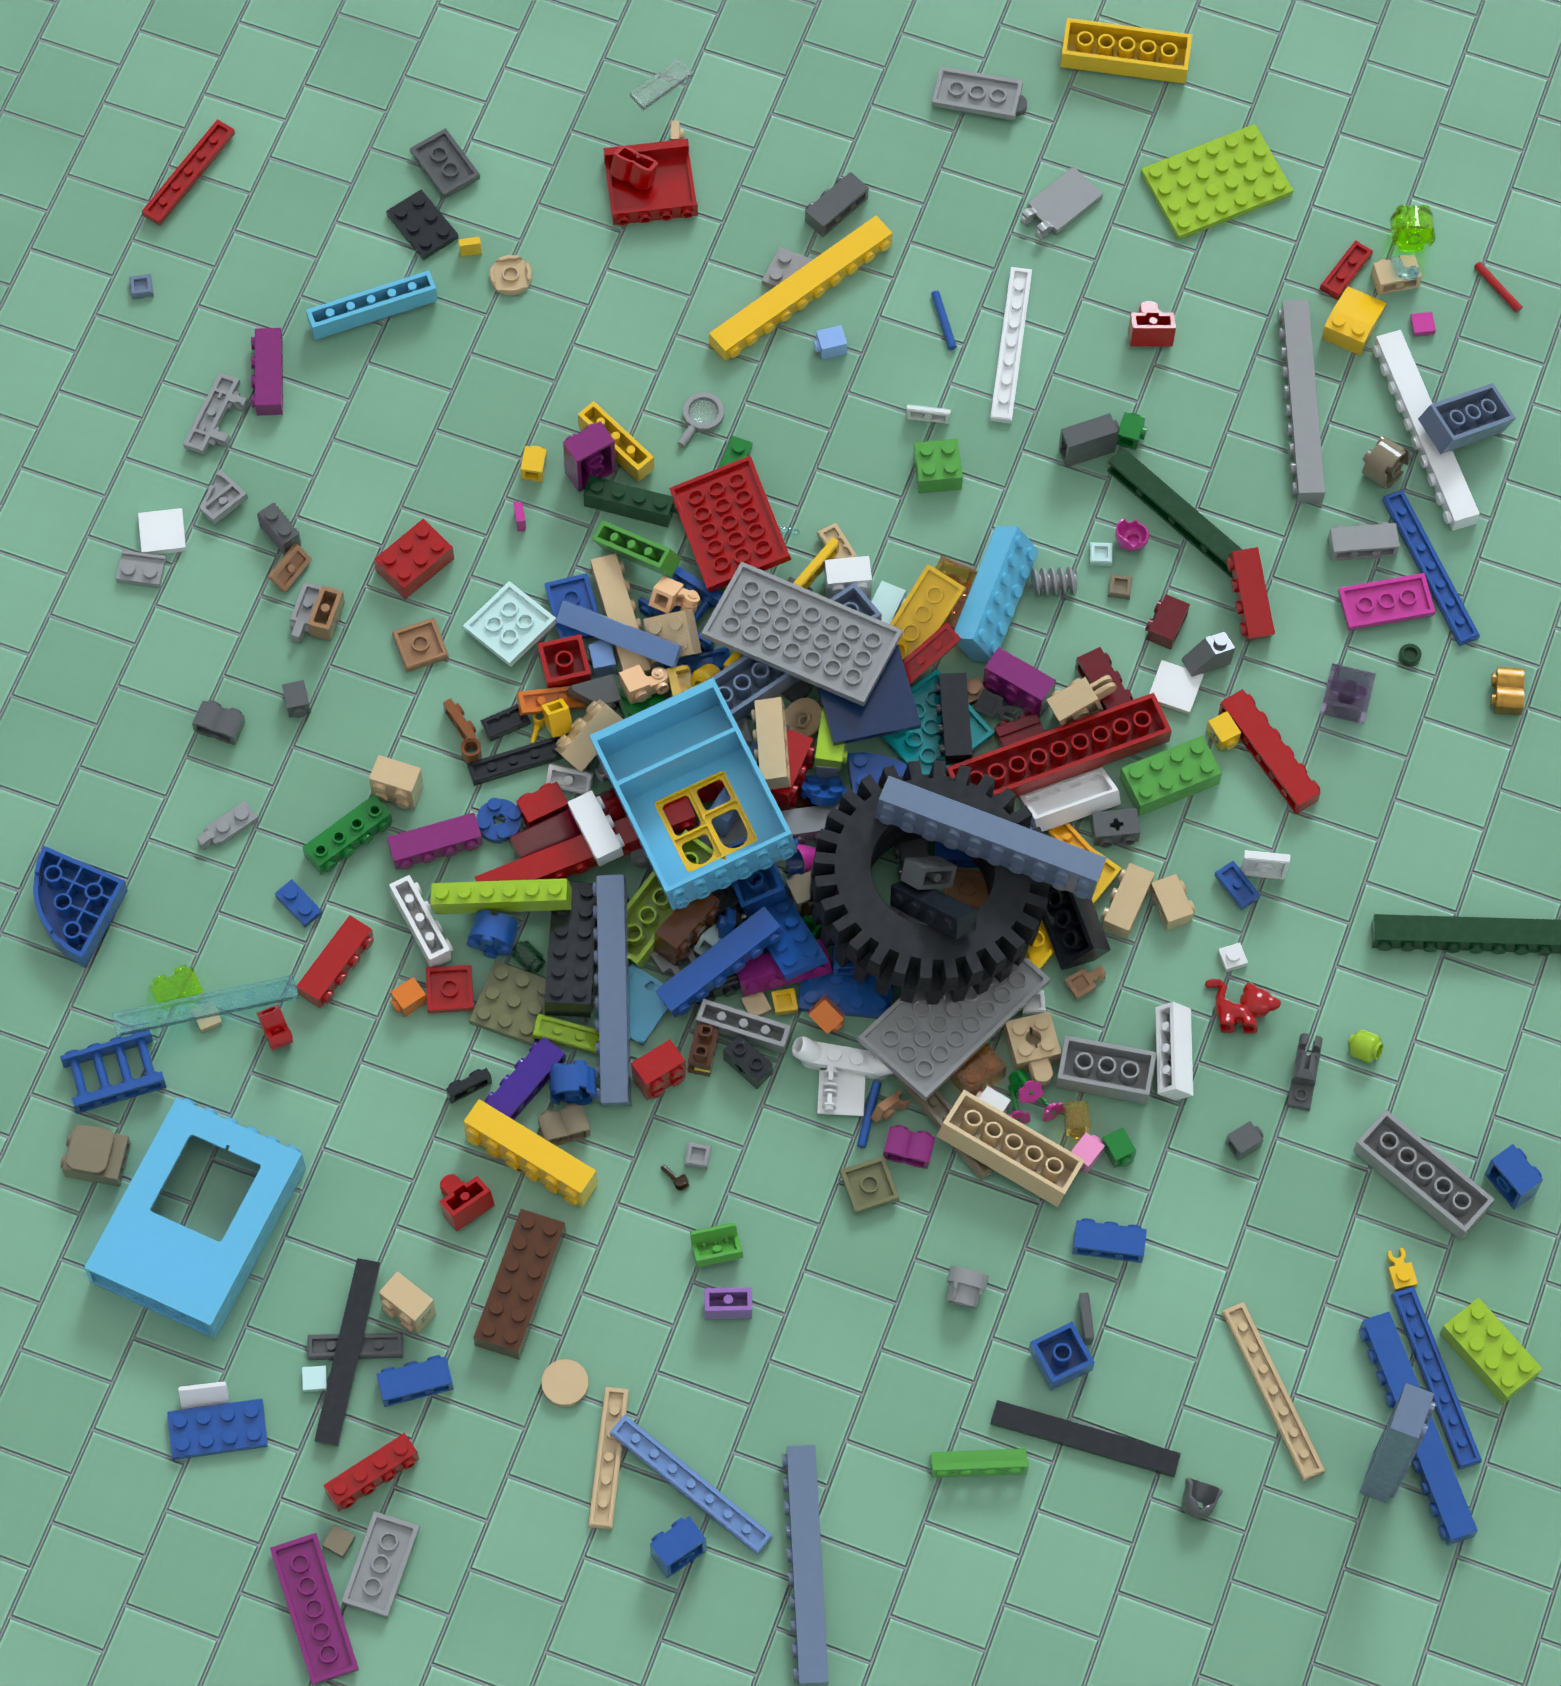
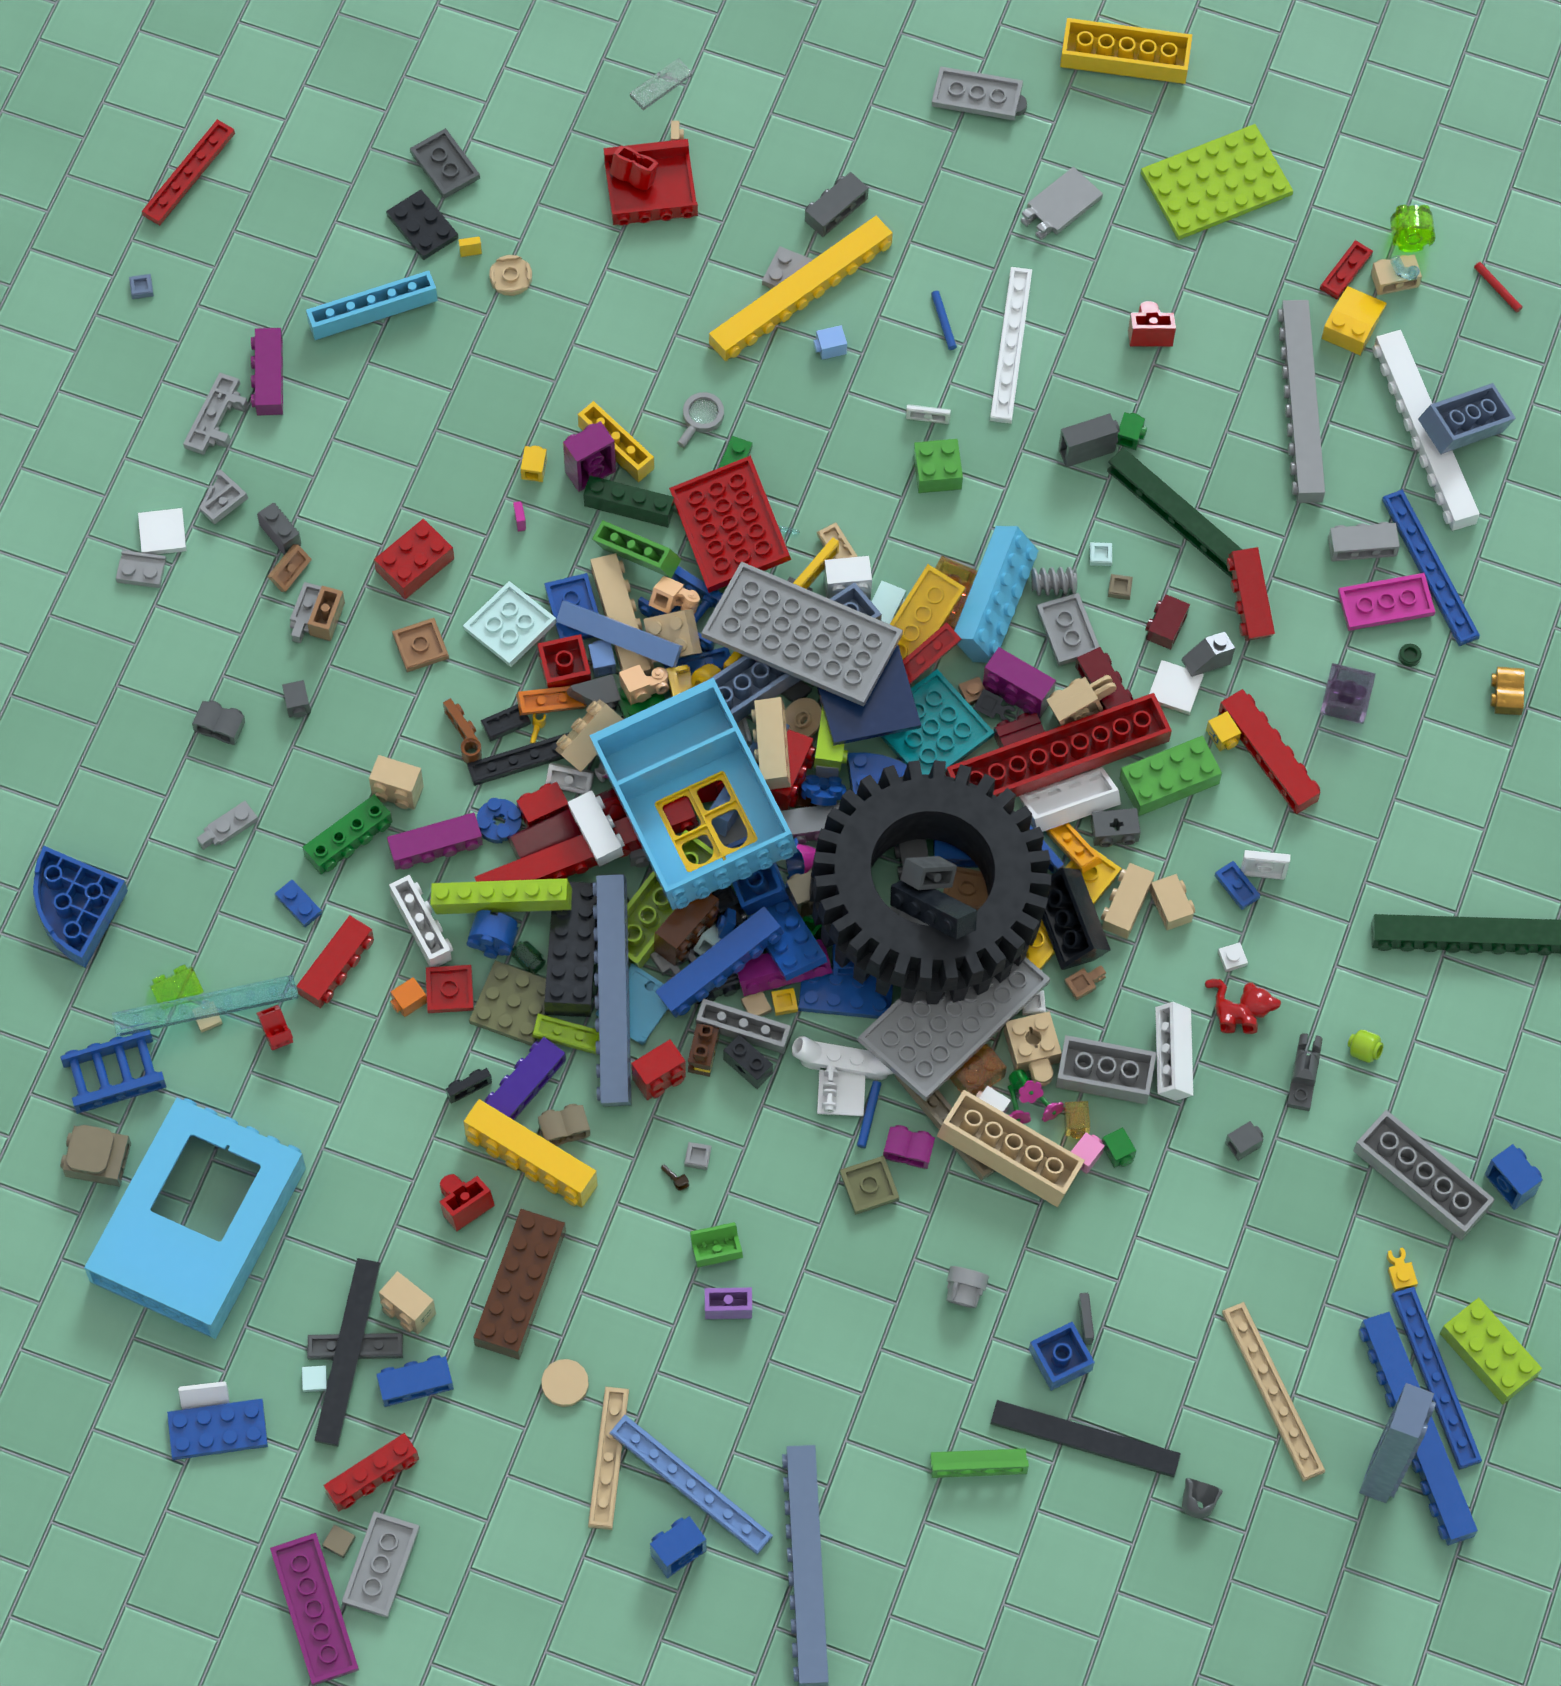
yellow brick [541,698,572,738] -> none
blue brick [550,1060,597,1106] -> none
orange brick [808,994,845,1034] -> none
medium nougat plate [870,1090,911,1124] -> none
sand blue brick [875,776,1106,900] -> none
black brick [934,673,973,765] -> none
blue brick [1072,1218,1147,1263] -> none
dark pink hair [1115,518,1149,551] -> none
dark tan brick [1362,436,1411,489] -> none
dark pink tile [1410,312,1436,336] -> none
none -> light grey plate [1036,593,1100,666]

